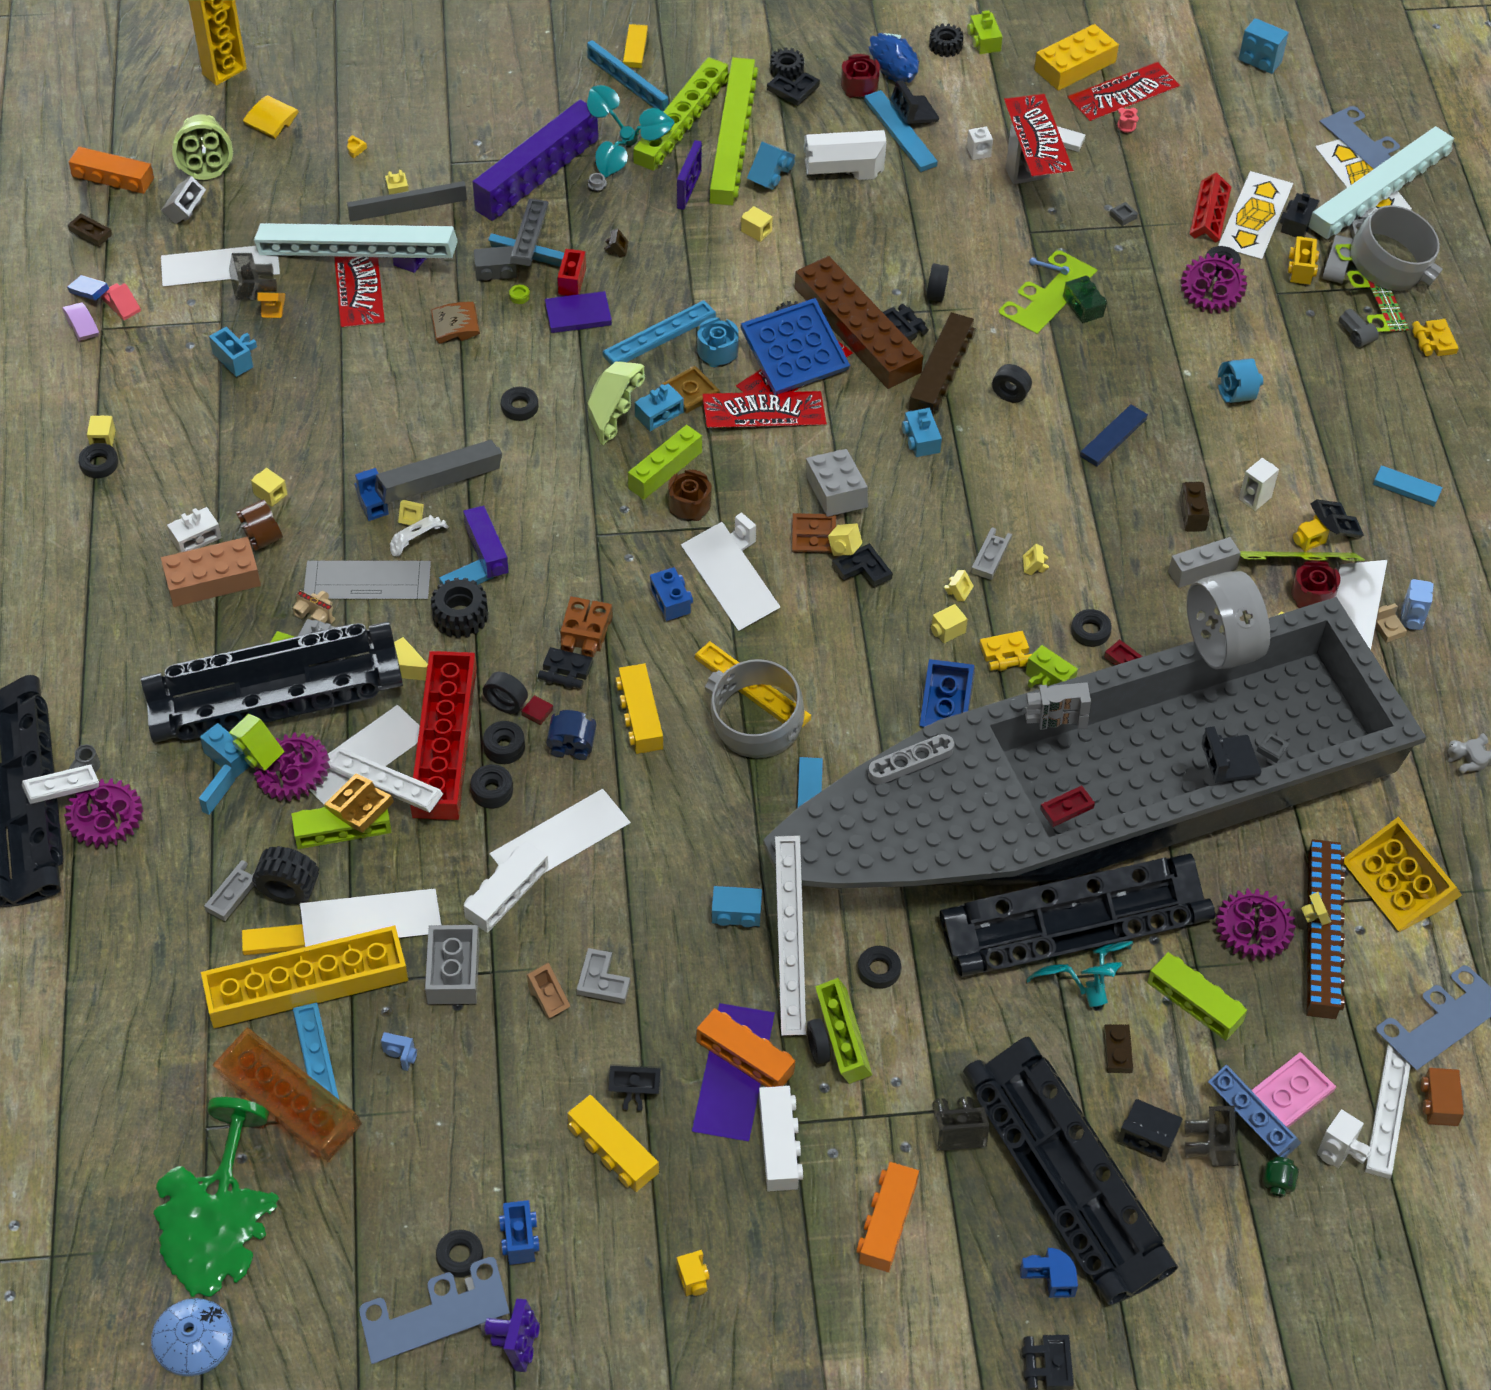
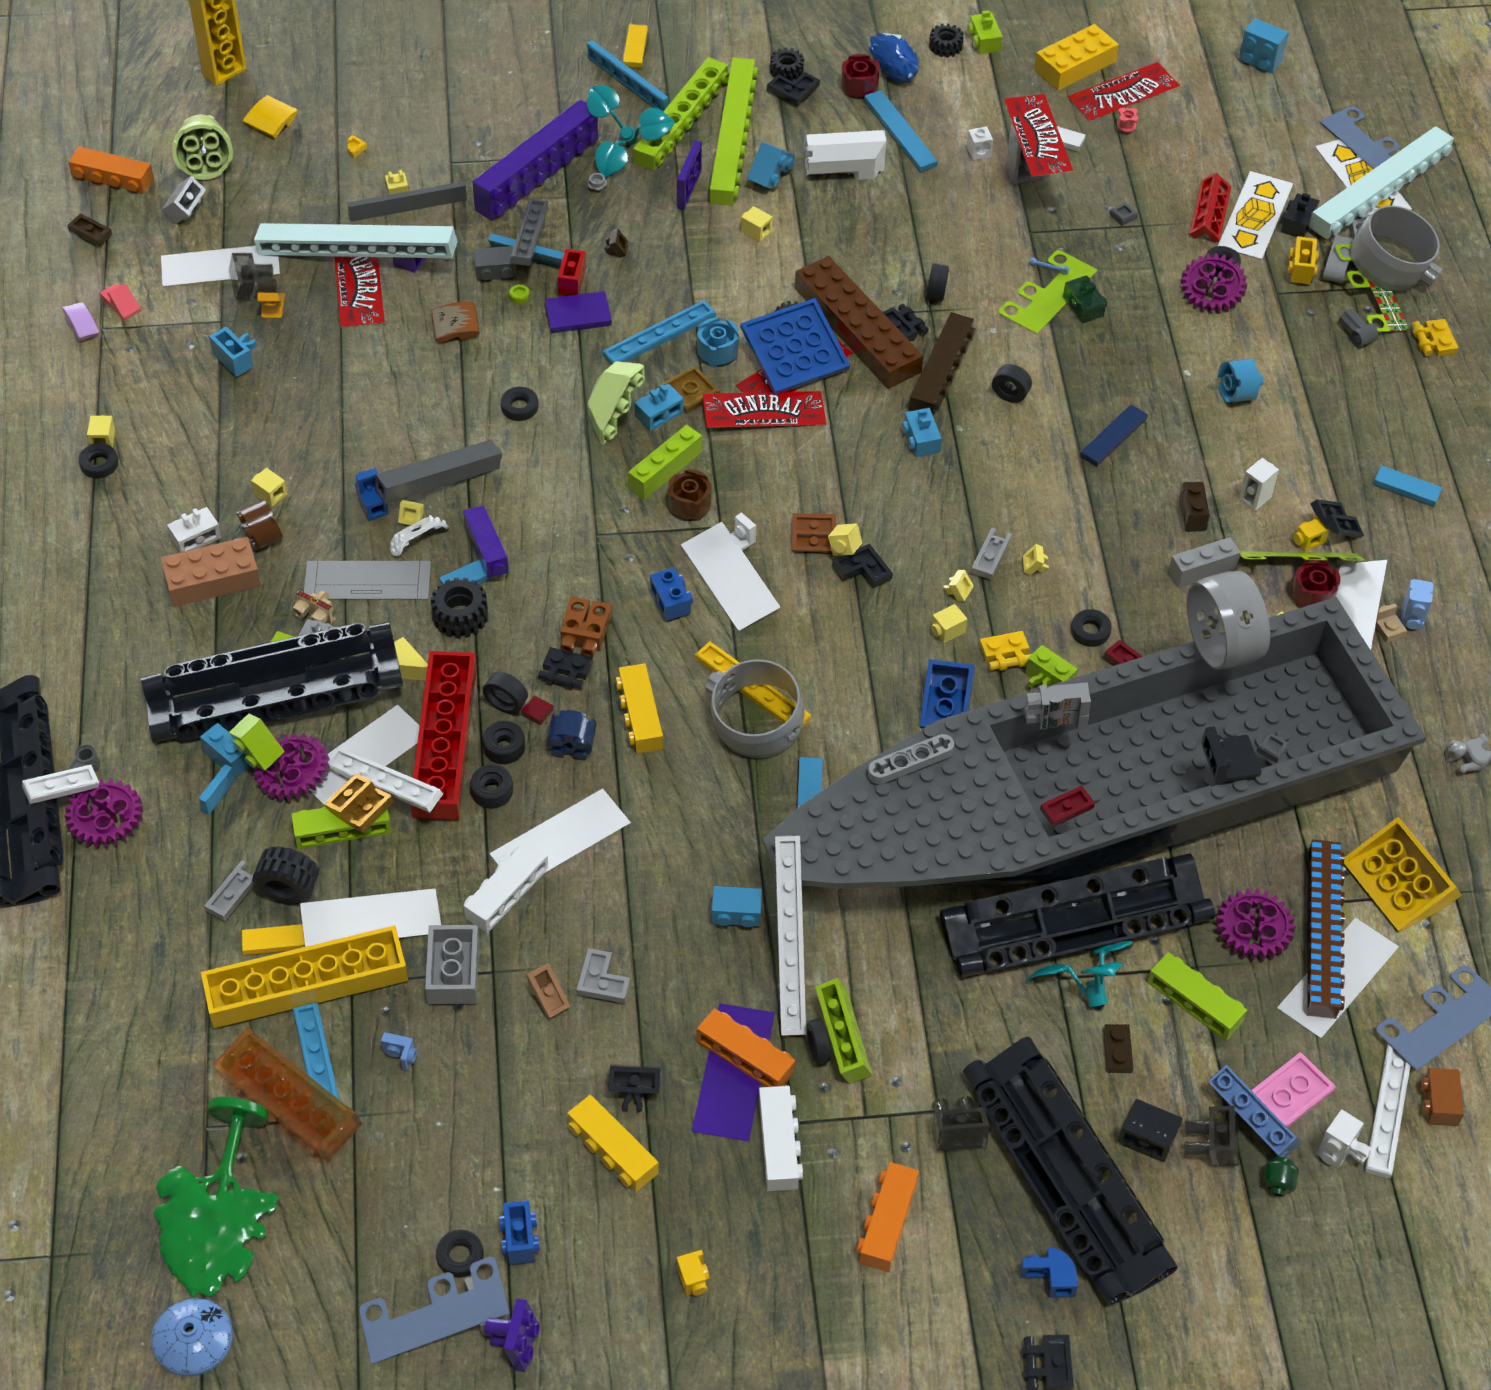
tile [67,275,109,301] -> none
light grey brick [806,449,868,517] -> none
black tyre [857,946,902,989] -> none
black bracket [890,81,940,124] -> none
light yellow tile [1301,892,1331,926] -> none
none -> white sticker [1277,917,1399,1038]

